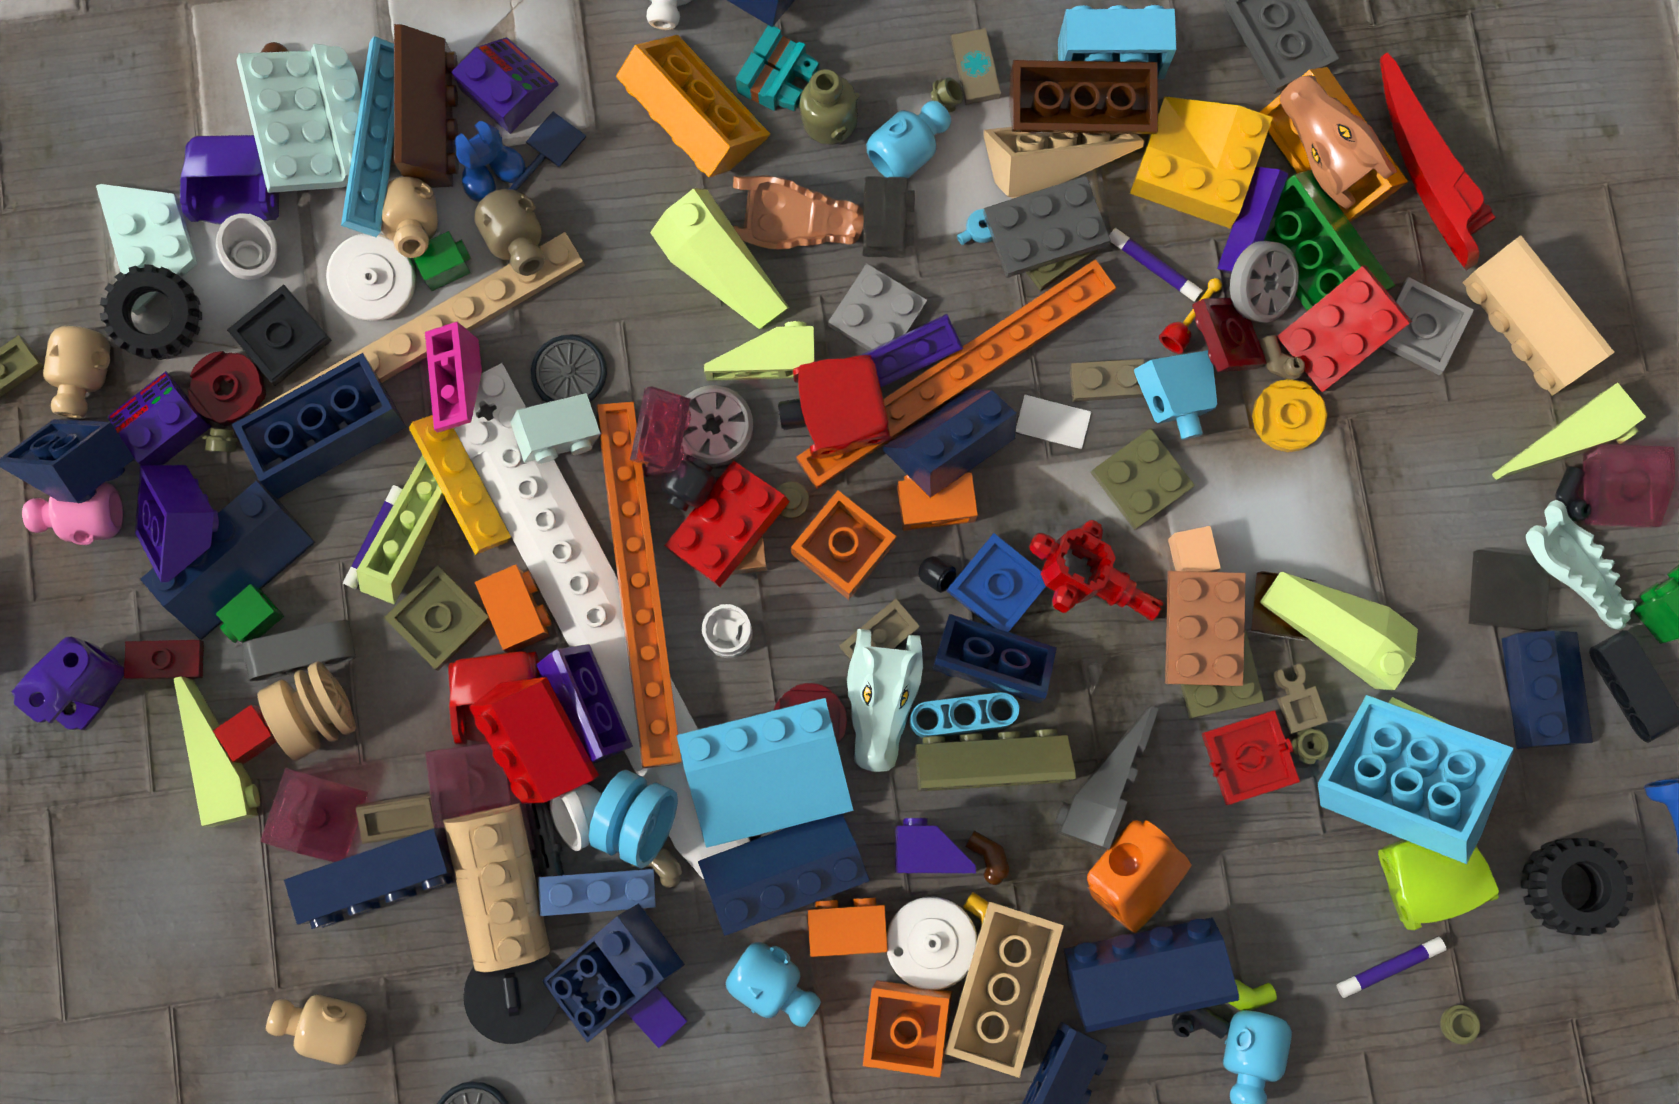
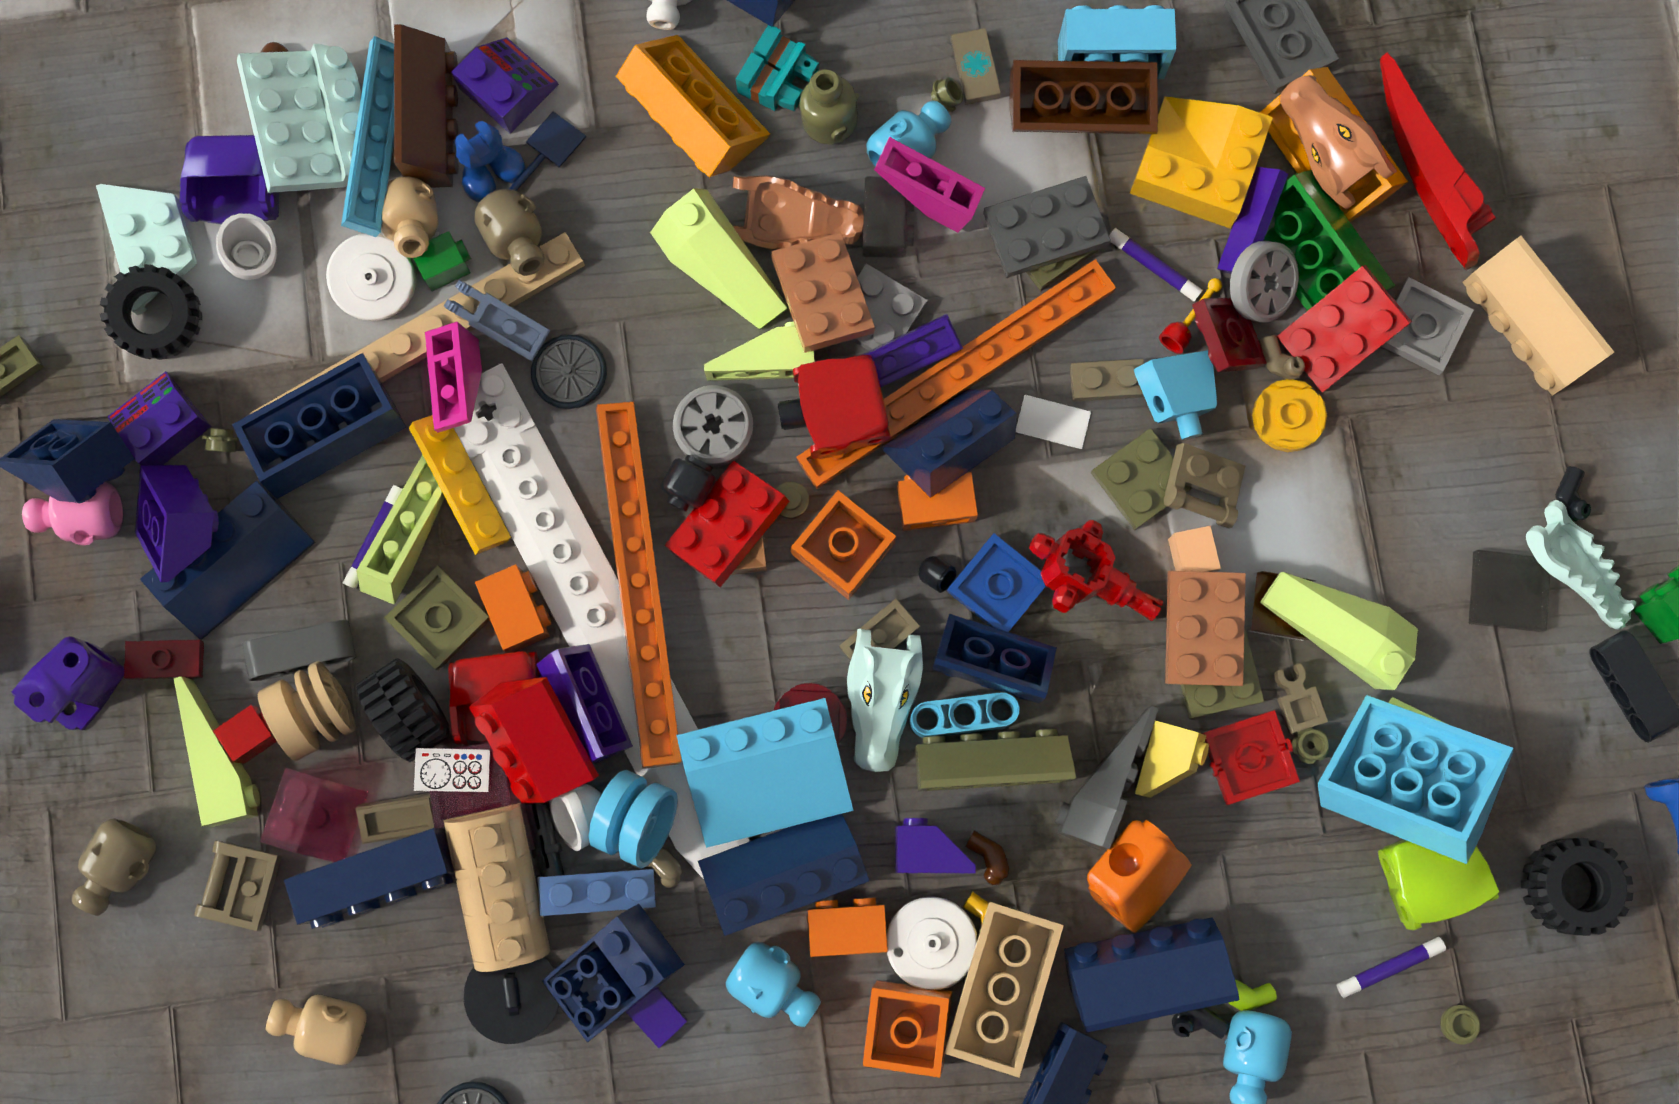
tan piece [43,326,110,419] -> none
dark red plate [188,351,266,426] -> none
green brick [216,584,284,643] -> none
black plate [227,284,332,386] -> none
light aqua brick [510,393,601,464] -> none
clear pink bracket [630,386,691,477] -> none
white wheel [702,604,753,658] -> none
medium azure piece [957,209,993,245] -> none
tan wedge [984,127,1144,199] -> none
yellowish green slope [1492,383,1646,480] -> none
dark blue slope [1502,630,1593,749] -> none
clear pink slope [1583,444,1675,528] -> none
none -> dark tan piece [72,818,157,916]
none -> dark tan plate [194,840,282,931]
none -> black tyre [356,658,450,762]
none -> white sticker [414,748,490,792]
none -> sand blue hinge [444,280,551,361]
none -> nougat plate [771,232,875,353]
none -> dark pink slope [874,137,985,233]
none -> light yellow slope [1135,721,1209,798]
none -> dark tan plate [1164,443,1245,528]

